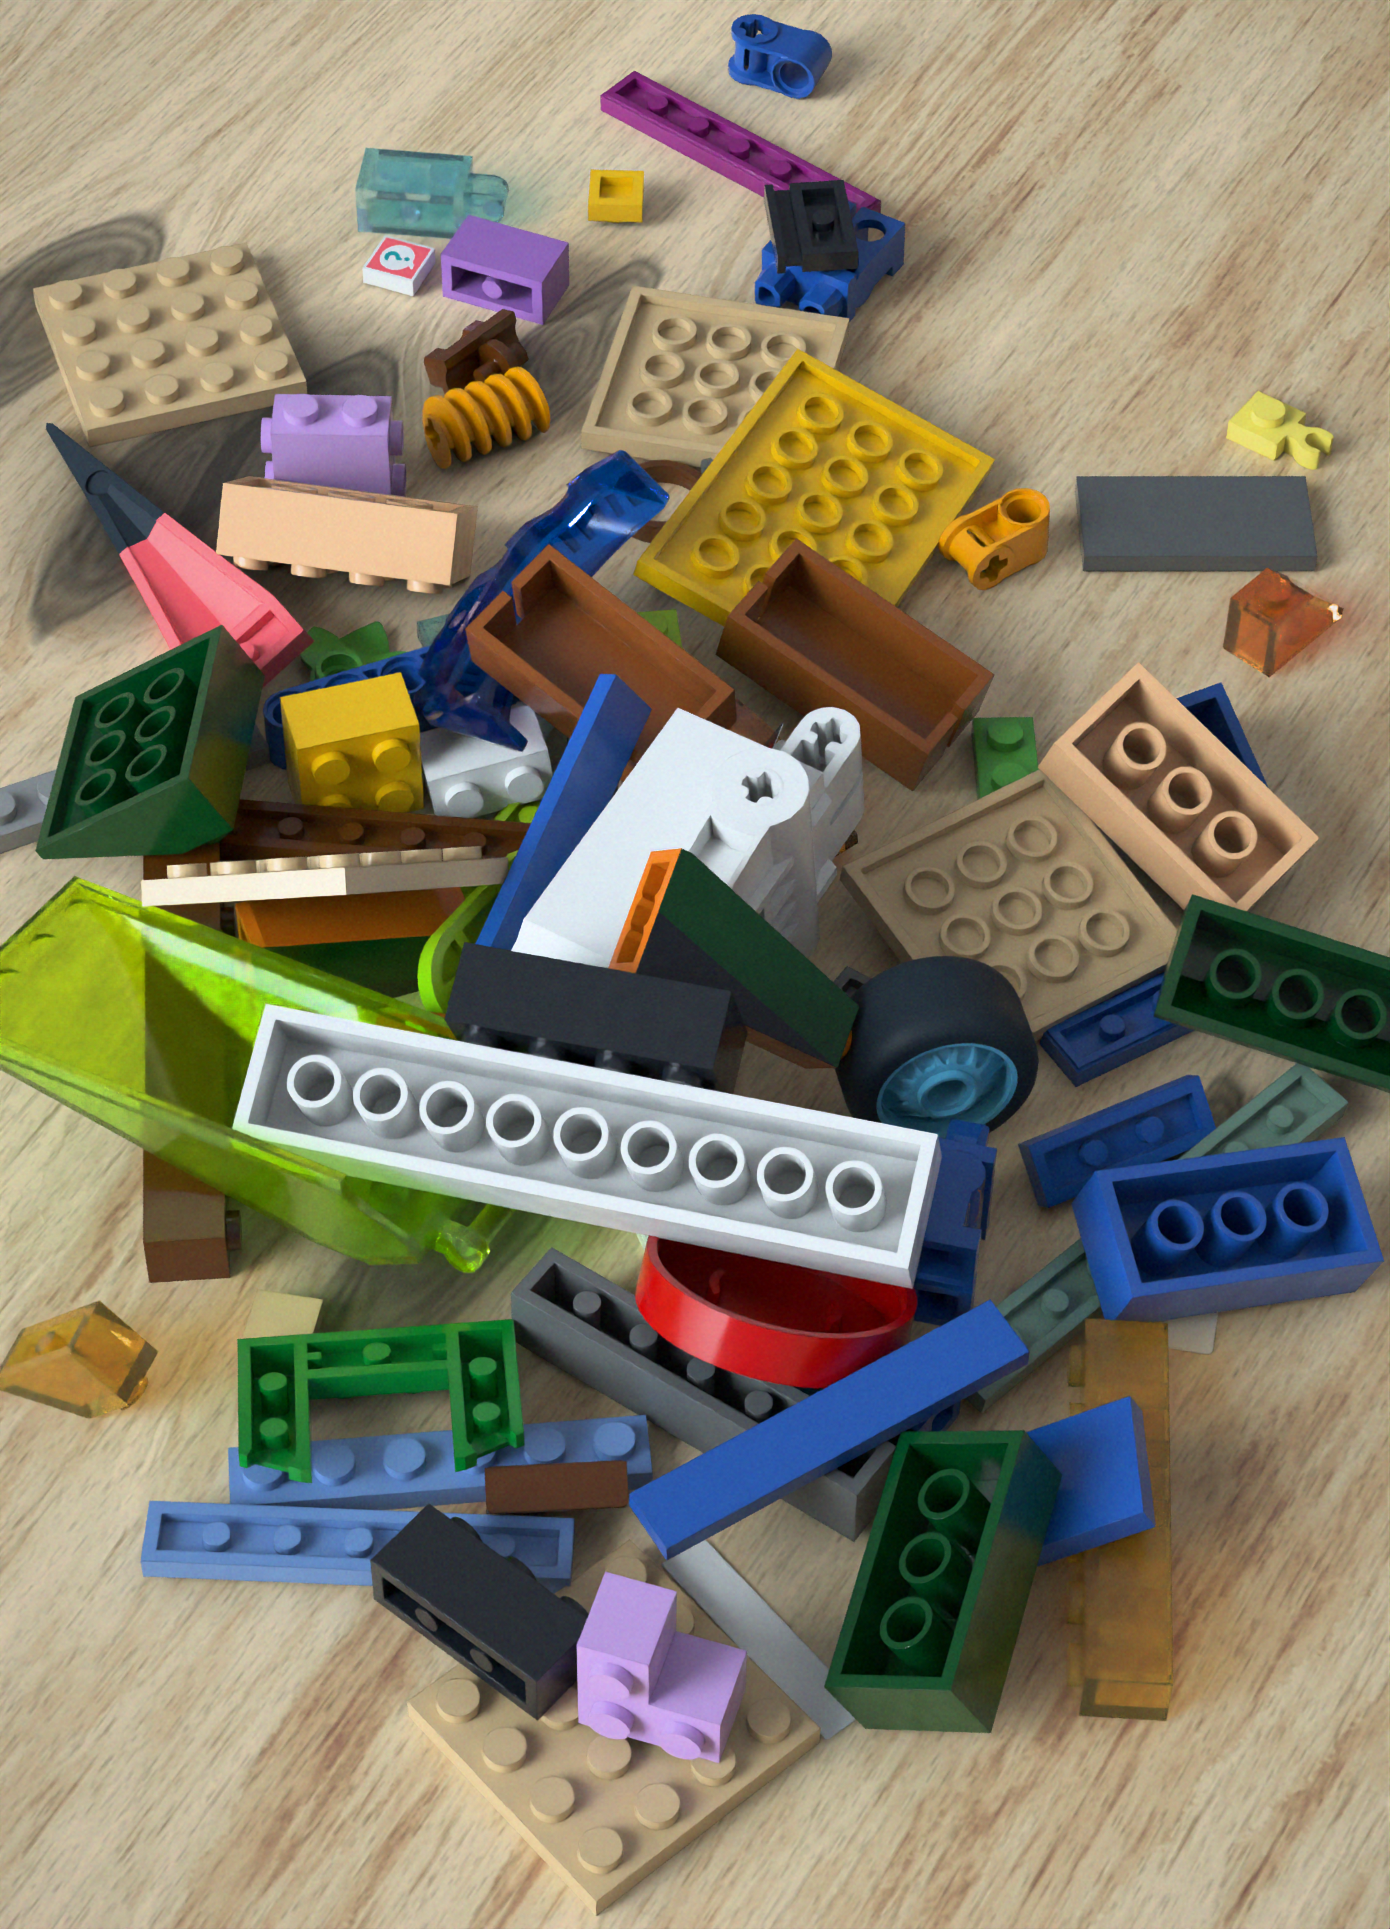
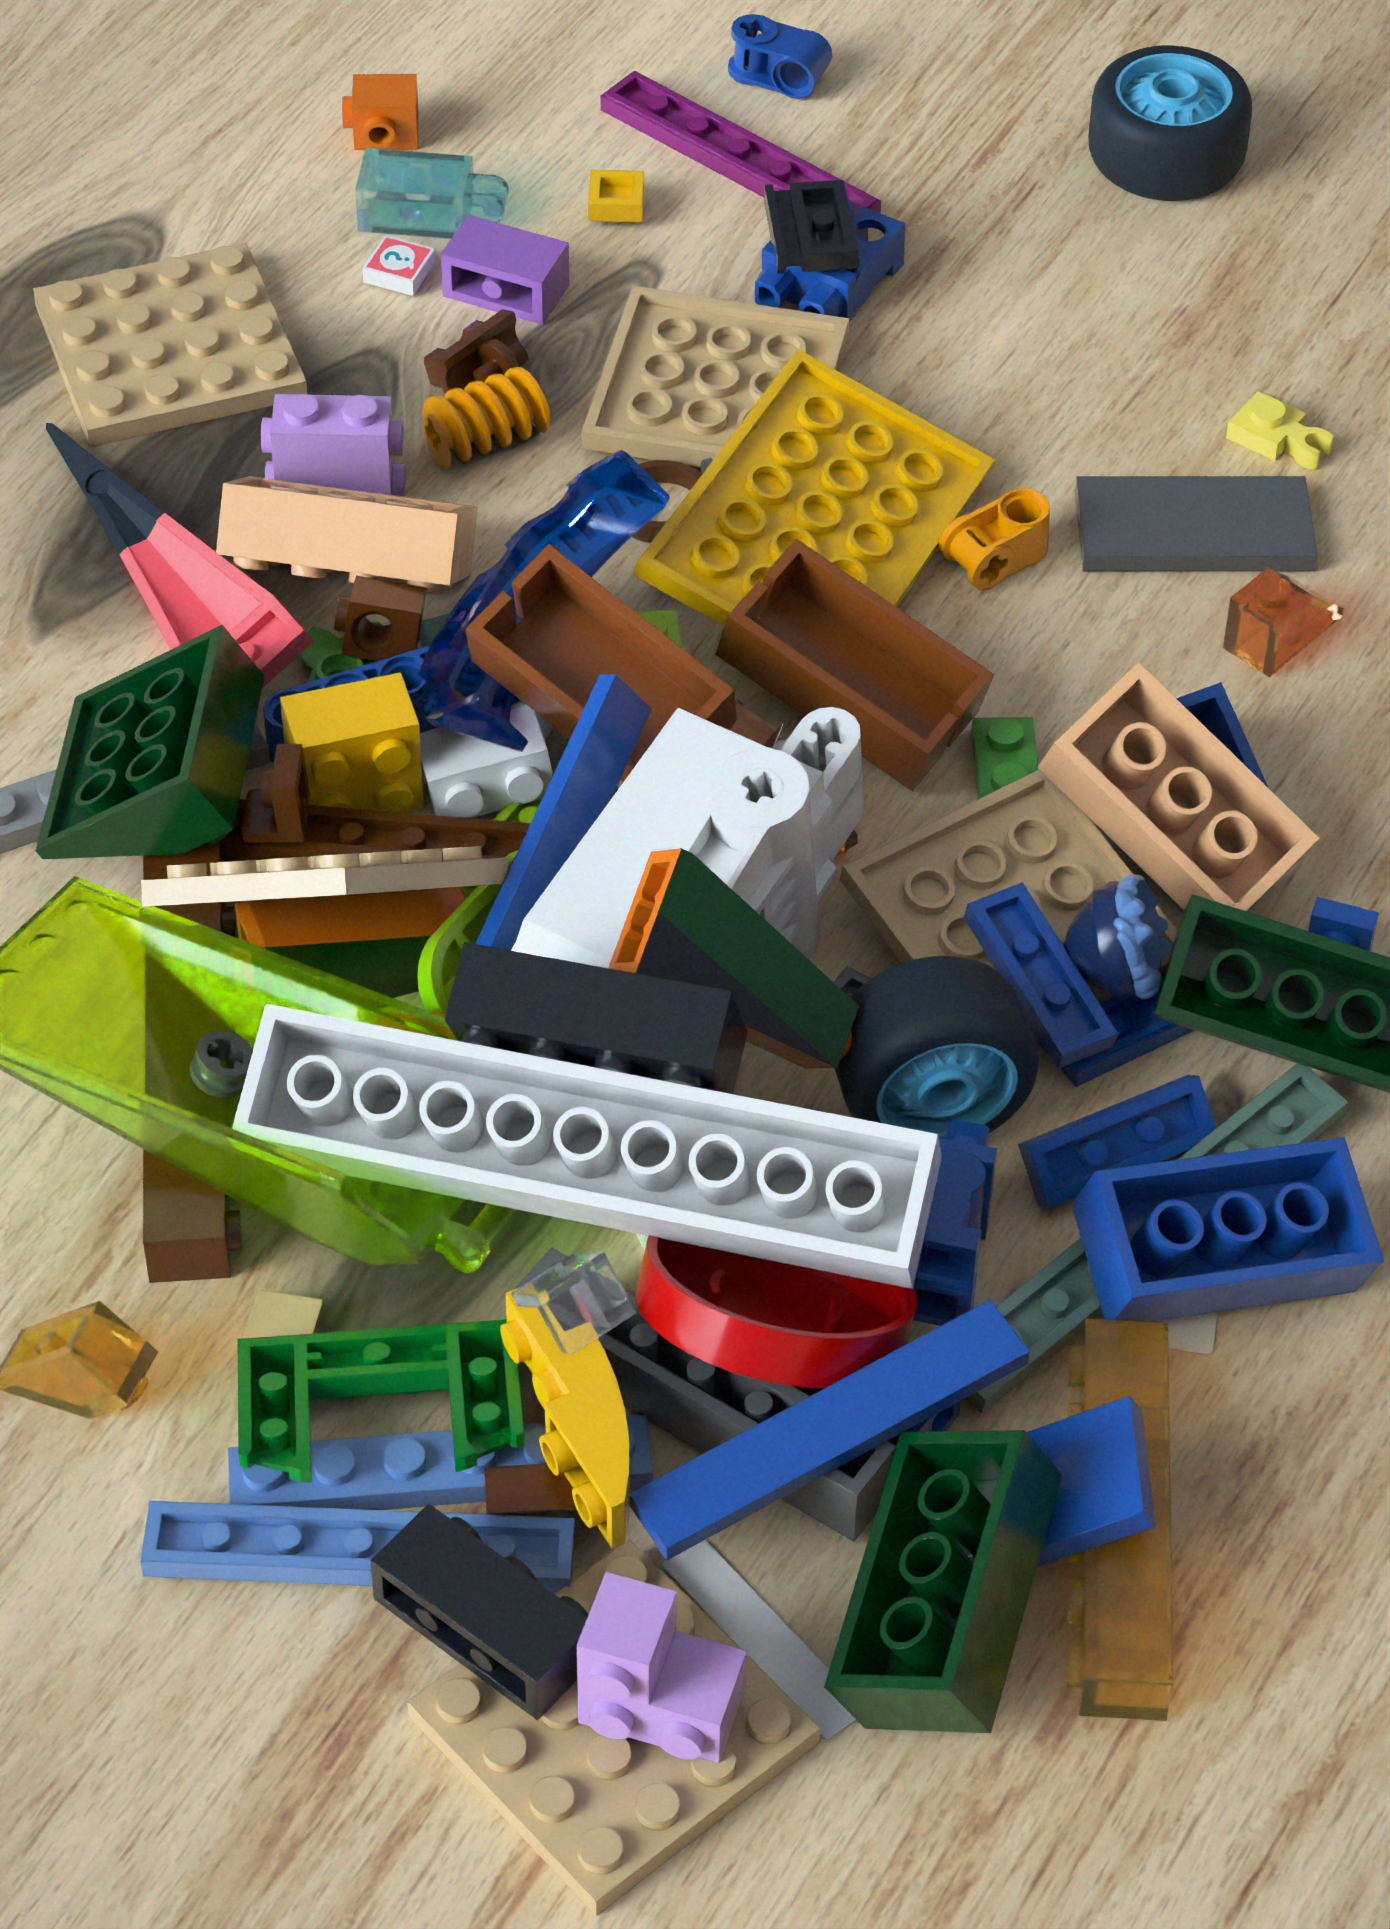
none -> dark grey bush [189,1031,253,1098]
none -> reddish brown bracket [241,744,311,842]
none -> reddish brown brick [334,575,427,661]
none -> orange brick [342,74,419,150]
none -> yellow slope [500,1282,630,1549]
none -> clear panel [511,1251,636,1354]
none -> blue plate [964,882,1118,1069]
none -> hair [1064,875,1172,1001]
none -> black wheel [1088,45,1252,201]
none -> blue plate [1308,897,1379,951]

